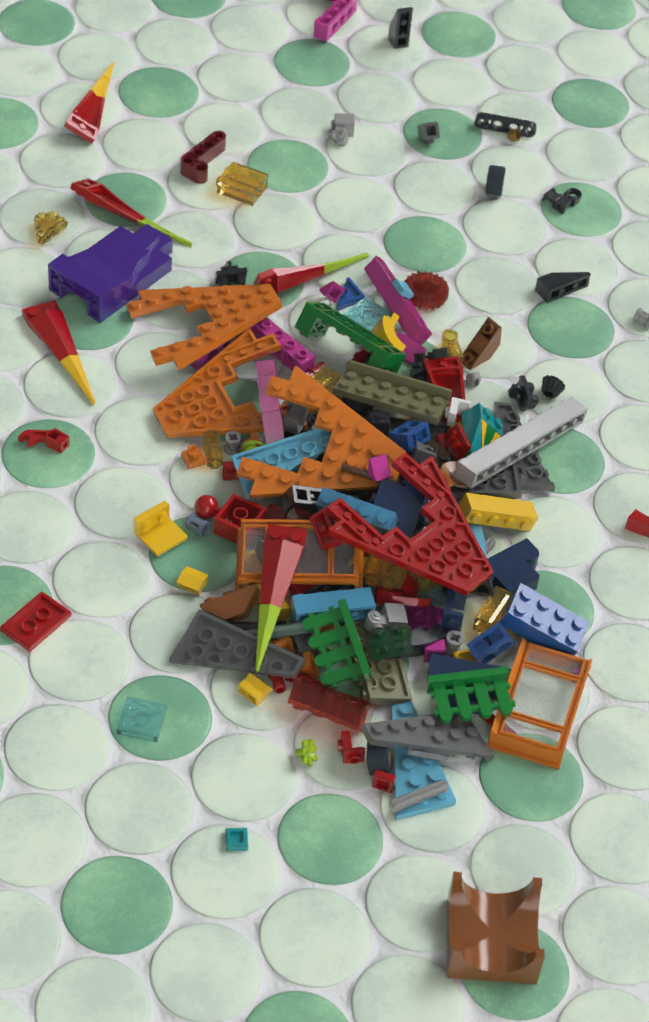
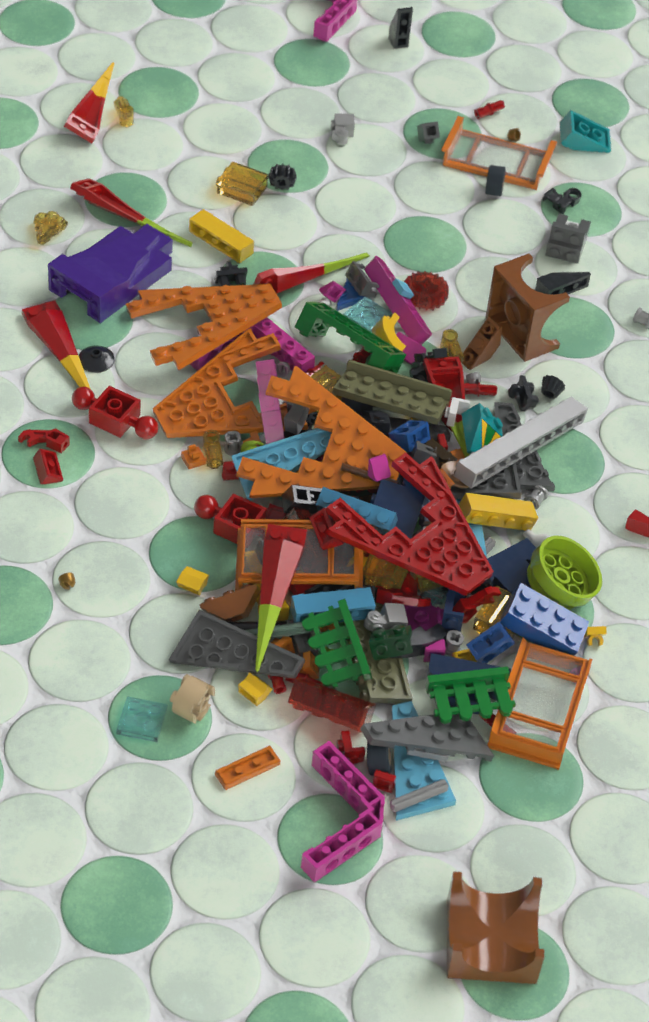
red tile [0,591,72,652] -> none
yellow bracket [134,500,188,556] -> none
dark red beam [180,131,226,184] -> none
sand blue bush [185,512,211,537] -> none
teal tile [225,828,248,851] -> none
lime plant [295,739,318,767] -> none
red plate [444,423,471,461] -> none
black beam [474,112,537,137] -> none
none -> red slope [33,449,64,485]
none -> pearl gold hinge [58,572,76,590]
none -> red brick [72,385,158,439]
none -> black dish [79,346,114,373]
none -> clear yellow piece [114,96,134,127]
none -> tan brick [170,674,215,724]
none -> yellow brick [189,209,254,264]
none -> orange tile [215,745,281,790]
none -> black gear [268,163,297,190]
none -> light grey hinge [276,362,290,377]
none -> dark pink brick [301,741,385,883]
none -> dark grey hinge [345,261,380,298]
none -> clear piece [442,116,557,190]
none -> red piece [452,586,501,624]
none -> red axle [464,382,497,397]
none -> red axle [474,100,505,119]
none -> dark orange piece [485,253,570,362]
none -> white arm [523,529,550,547]
none -> light grey bush [524,485,549,509]
none -> lime wheel [527,536,602,610]
none -> dark grey brick [545,214,591,264]
none -> teal slope [559,110,611,153]
none -> yellow tile [584,626,607,646]

